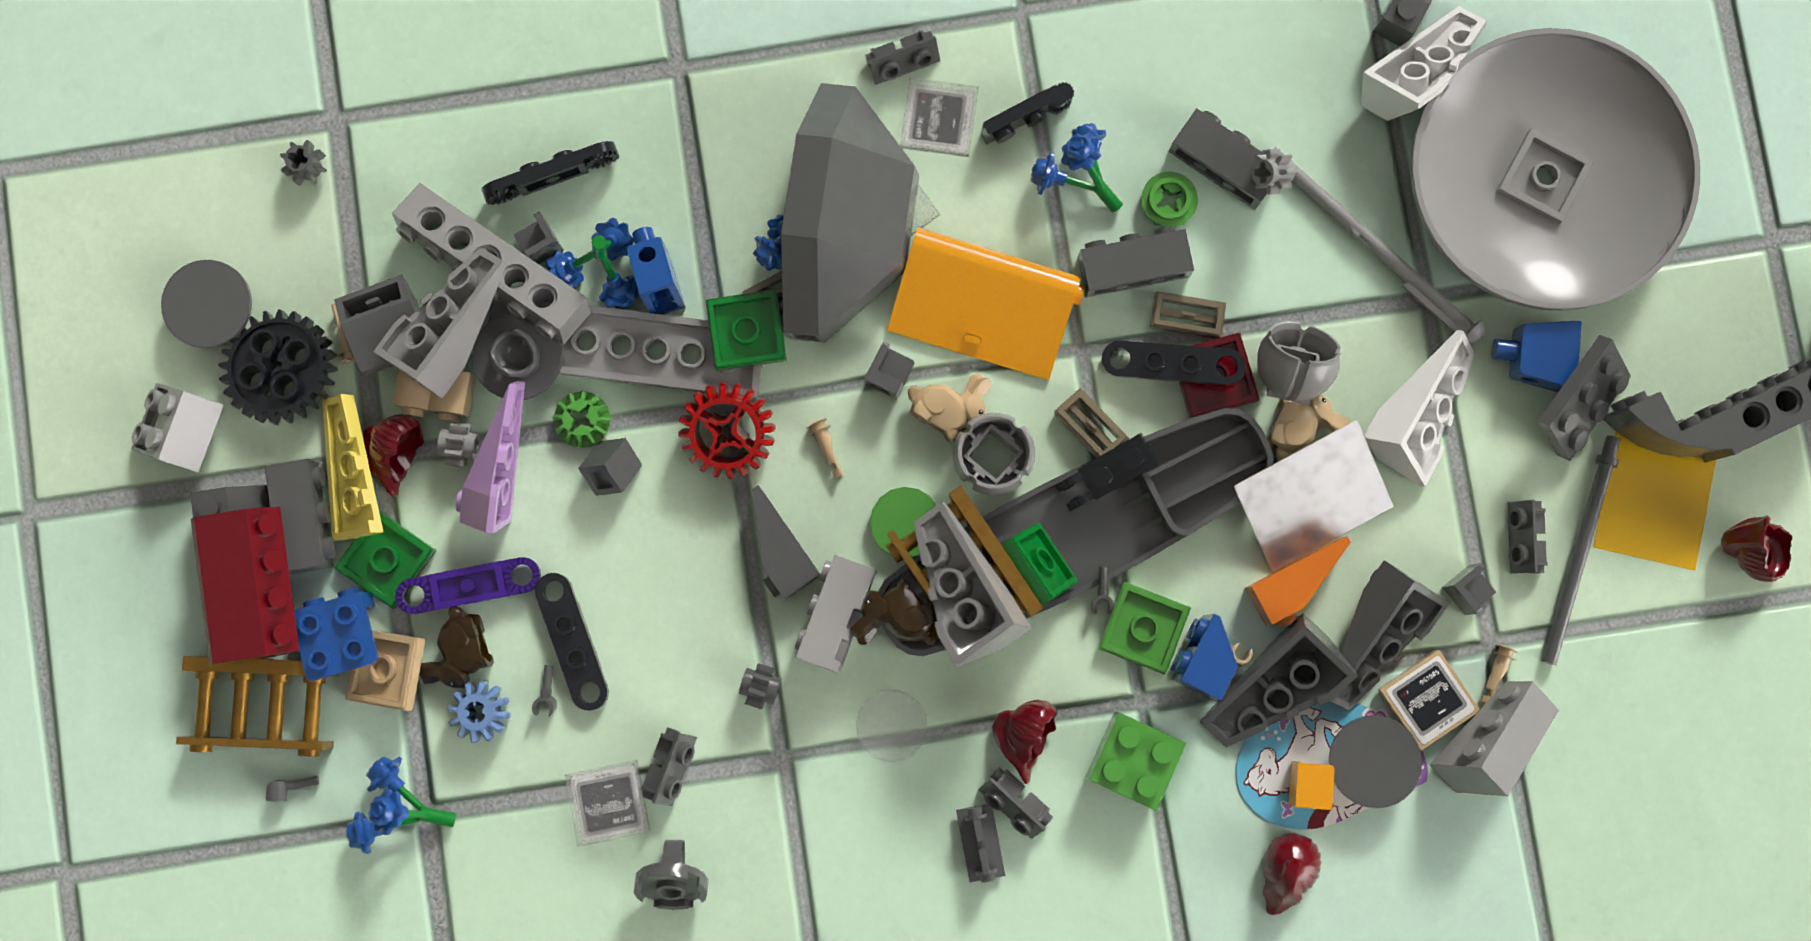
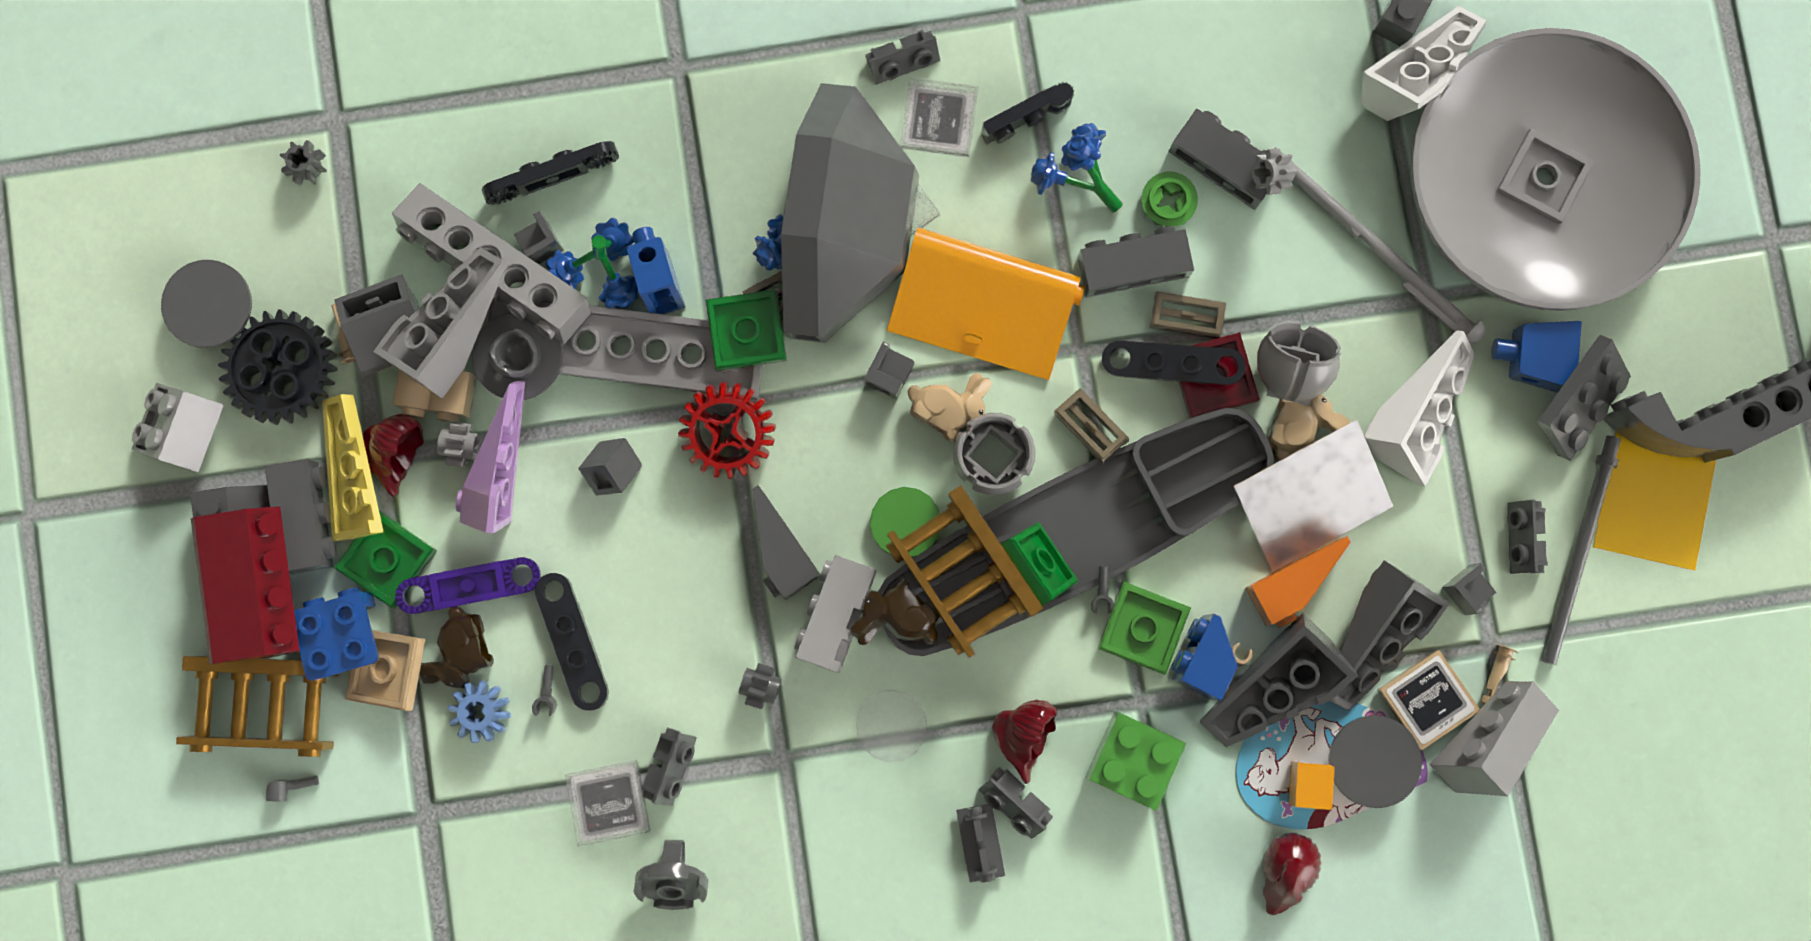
blue plant [346,757,456,854] -> none
bright green gear [552,391,610,448] -> none
tan piece [806,418,843,479] -> none
light grey wedge [913,501,1032,667] -> none
black hinge [1055,433,1159,512] -> none
dark red hair [1721,515,1793,582] -> none

